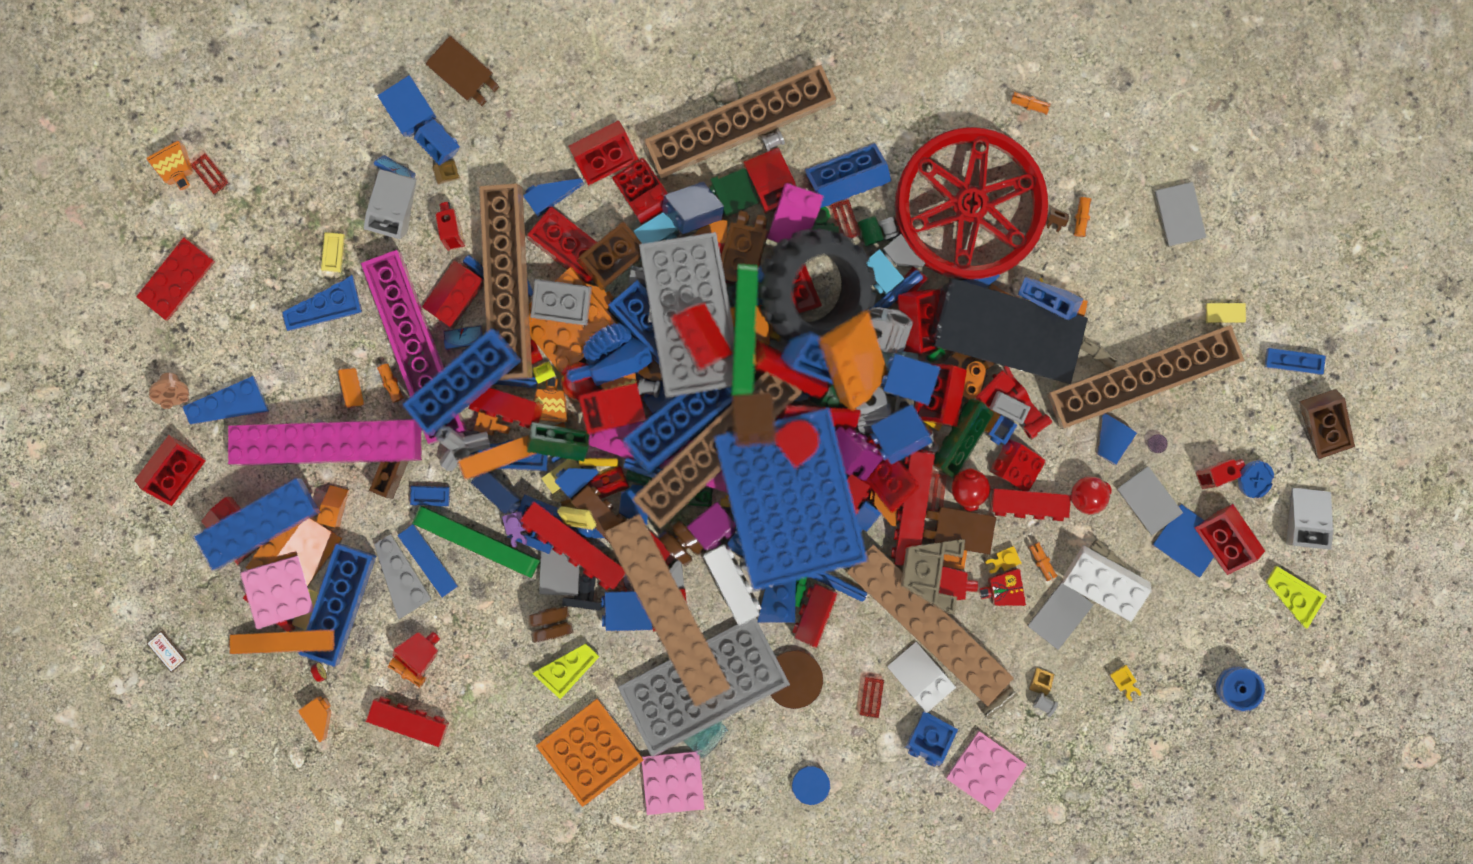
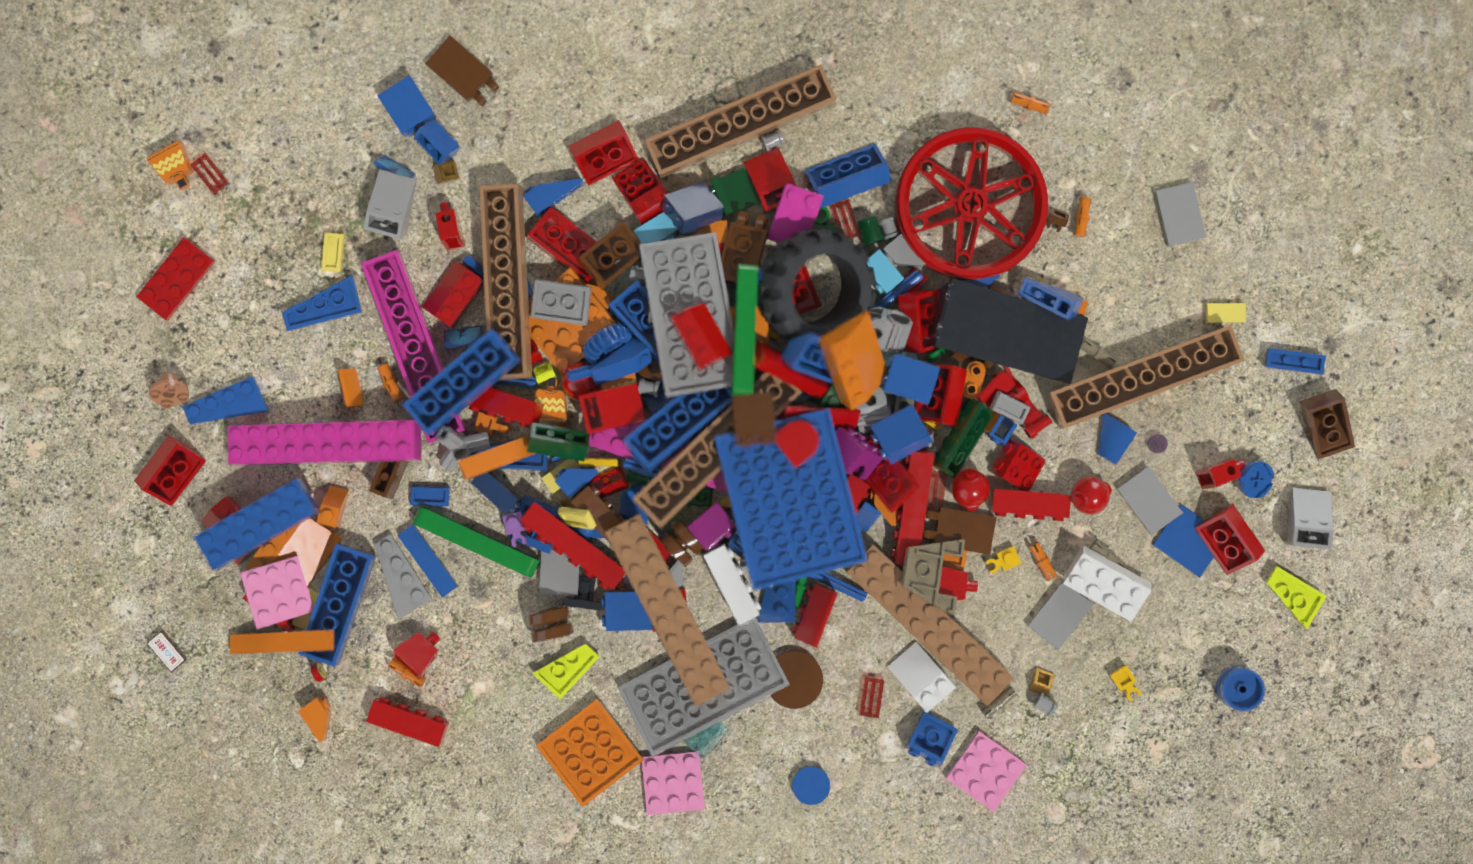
red torso [979,568,1026,606] -> none

